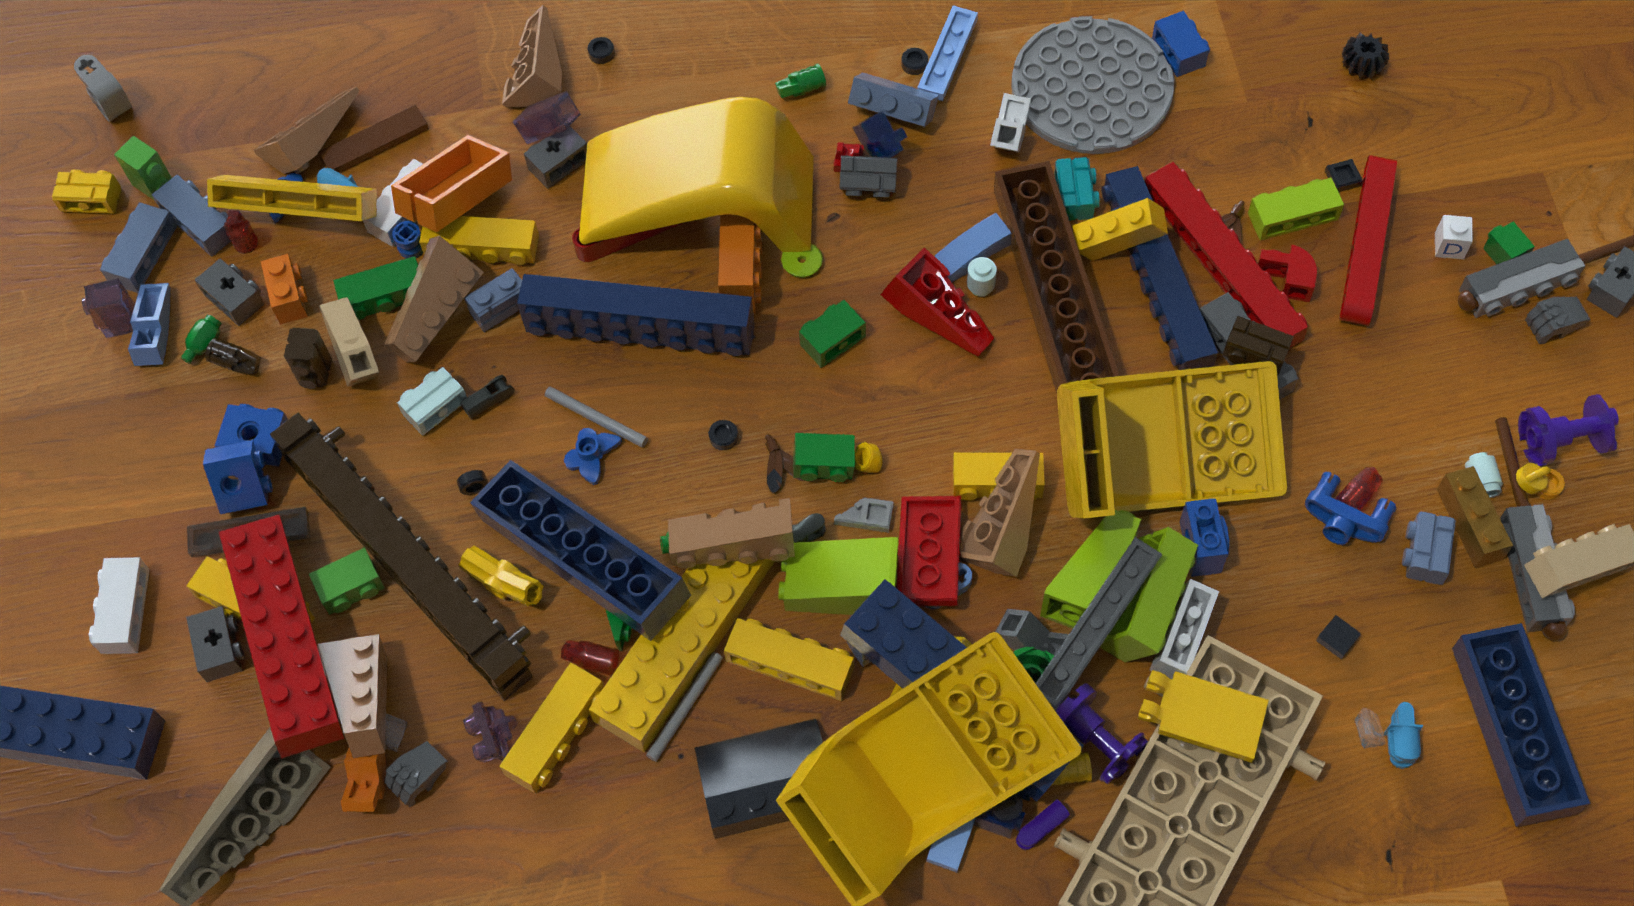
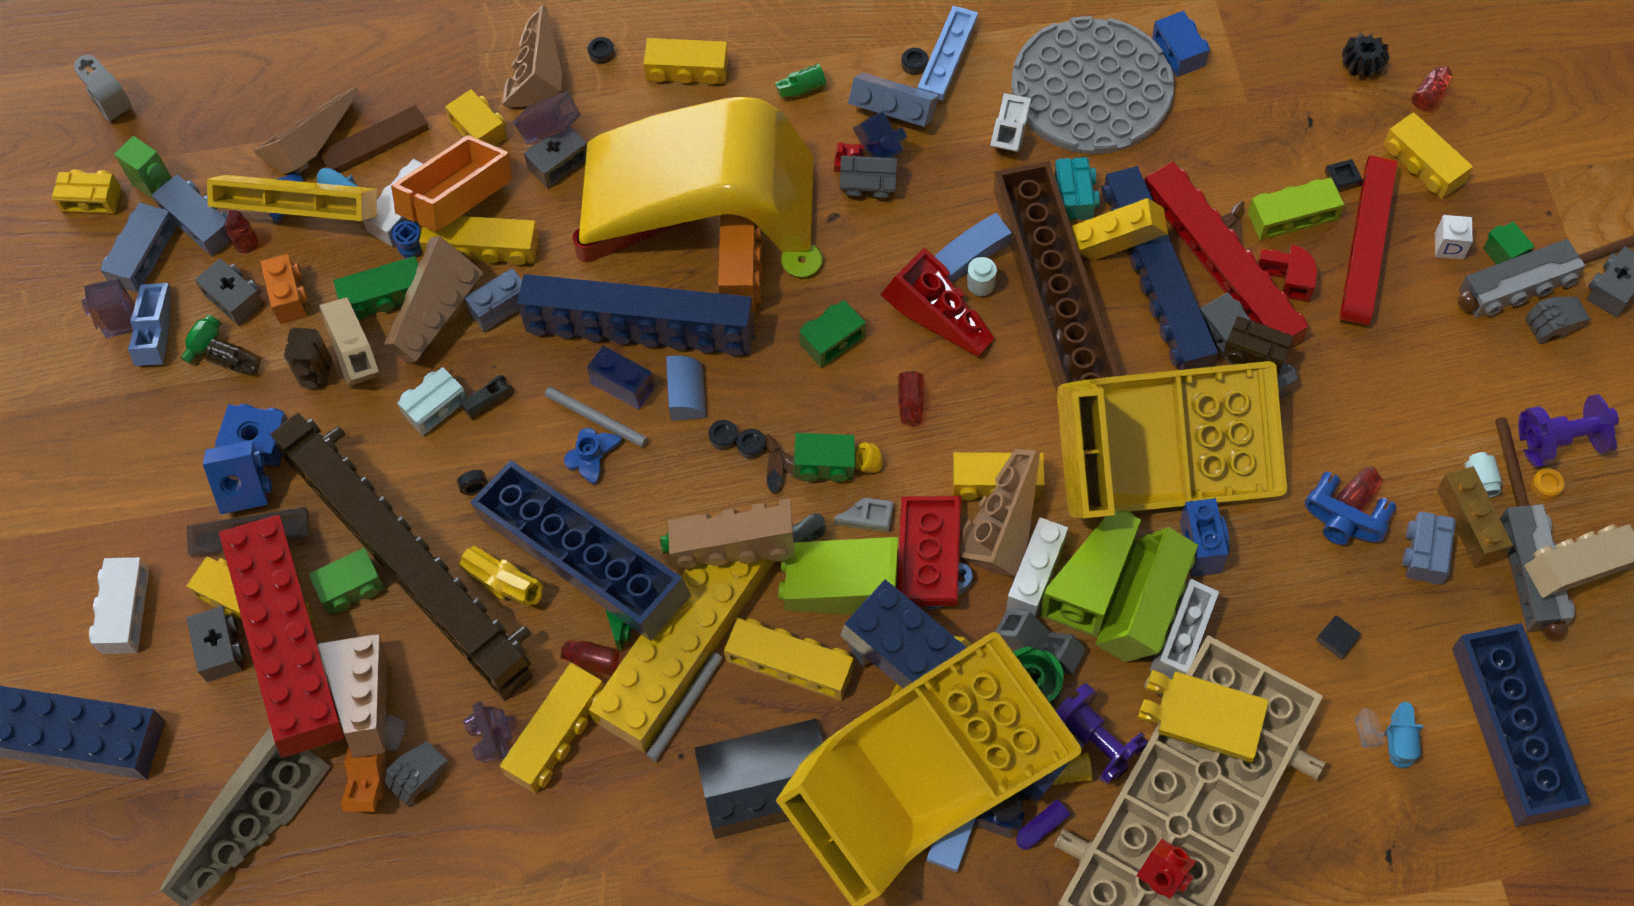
dark grey tile [1036,537,1162,711] -> none
yellow tile [1516,463,1551,494] -> none
none -> yellow brick [445,89,507,146]
none -> clear blue brick [587,346,655,410]
none -> yellow brick [643,38,729,85]
none -> medium blue brick [666,356,706,421]
none -> black tile [736,429,766,459]
none -> clear red hinge [898,371,924,427]
none -> white brick [1006,517,1069,617]
none -> red brick [1136,839,1196,899]
none -> yellow brick [1383,112,1473,199]
none -> clear red hinge [1412,66,1453,112]

